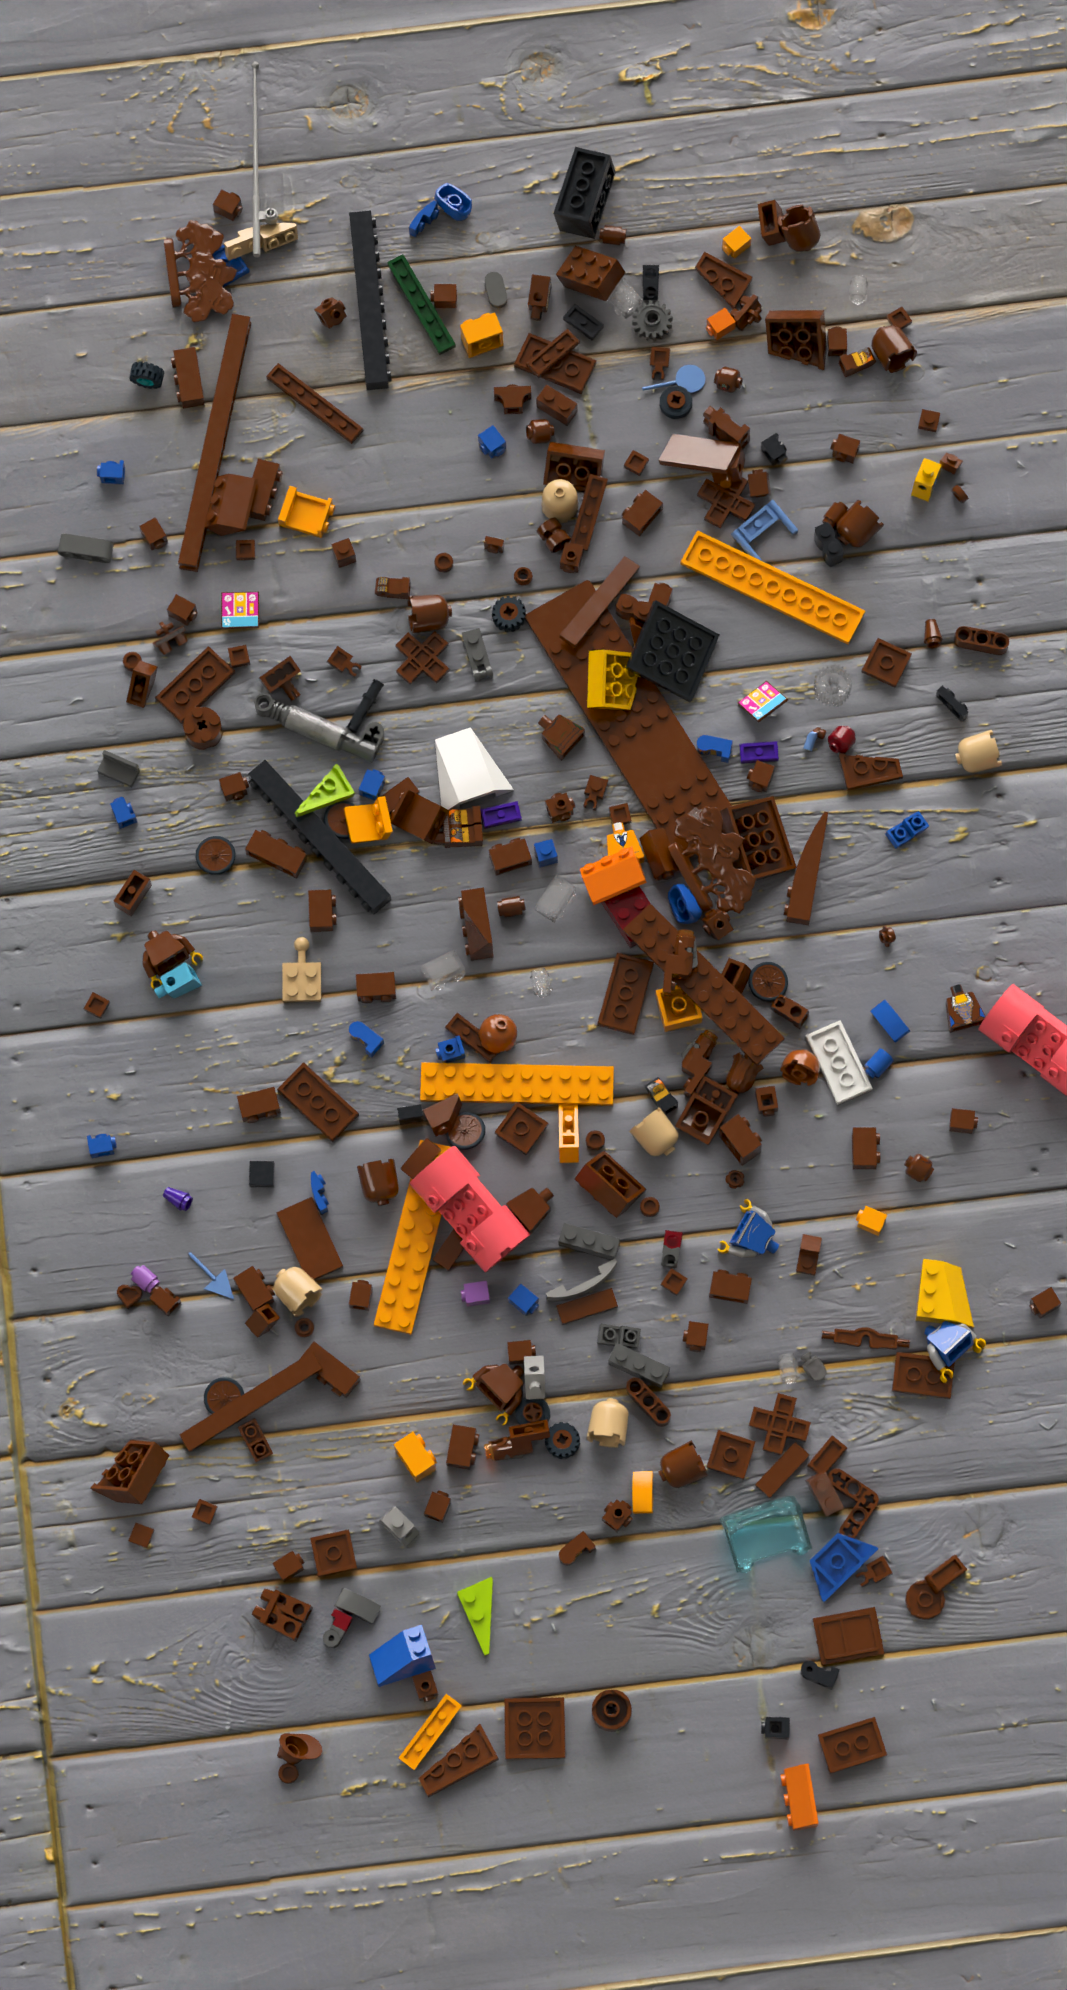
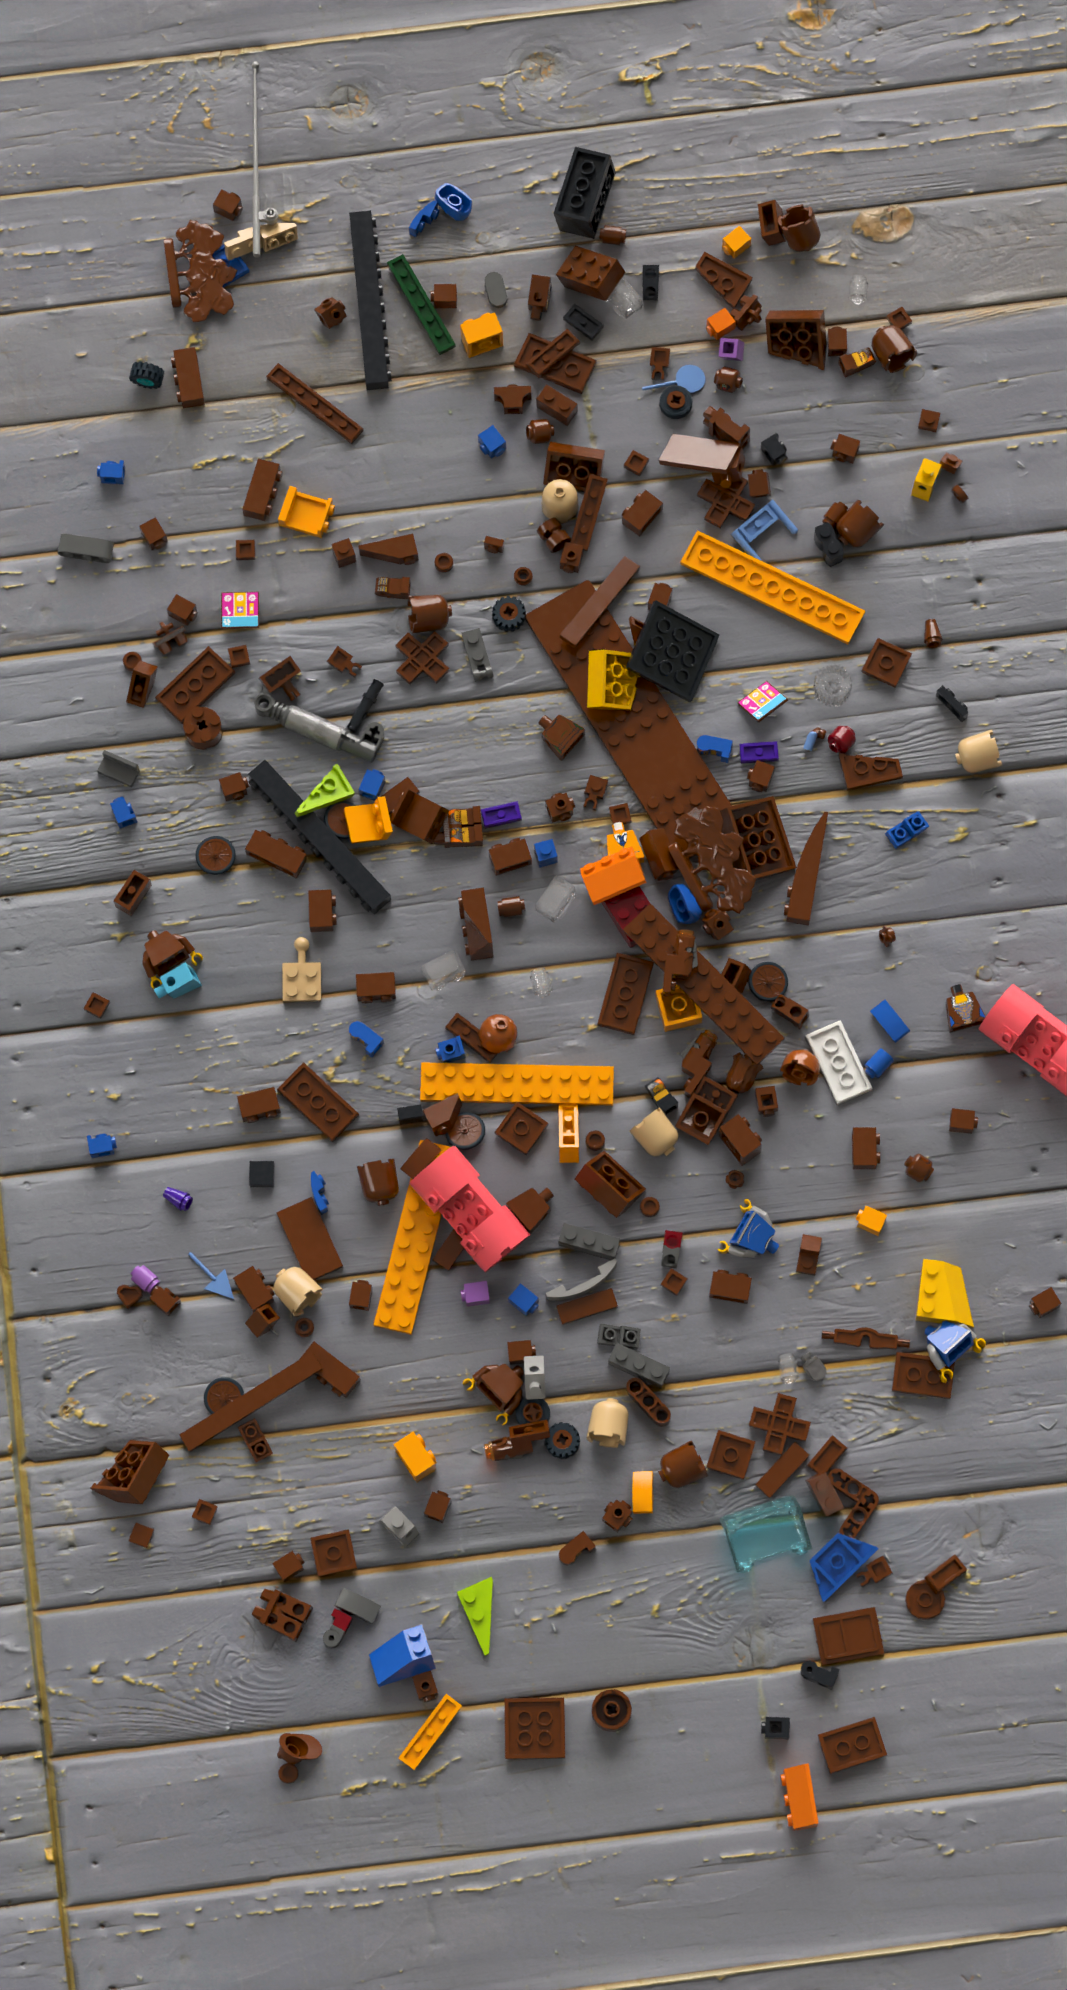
reddish brown piece [178,314,251,572] -> none
reddish brown slope [205,474,258,536] -> none
reddish brown wing [418,1724,499,1798] -> none
white wedge [435,728,514,810] -> none
reddish brown brick [446,1424,480,1470] -> none
reddish brown brick [616,594,652,623] -> none
dark grey gear [632,300,673,341] -> none
reddish brown brick [683,1321,709,1352] -> none
reddish brown beam [954,626,1009,655] -> none
none -> reddish brown slope [358,534,419,565]
none -> medium lavender brick [719,338,744,361]

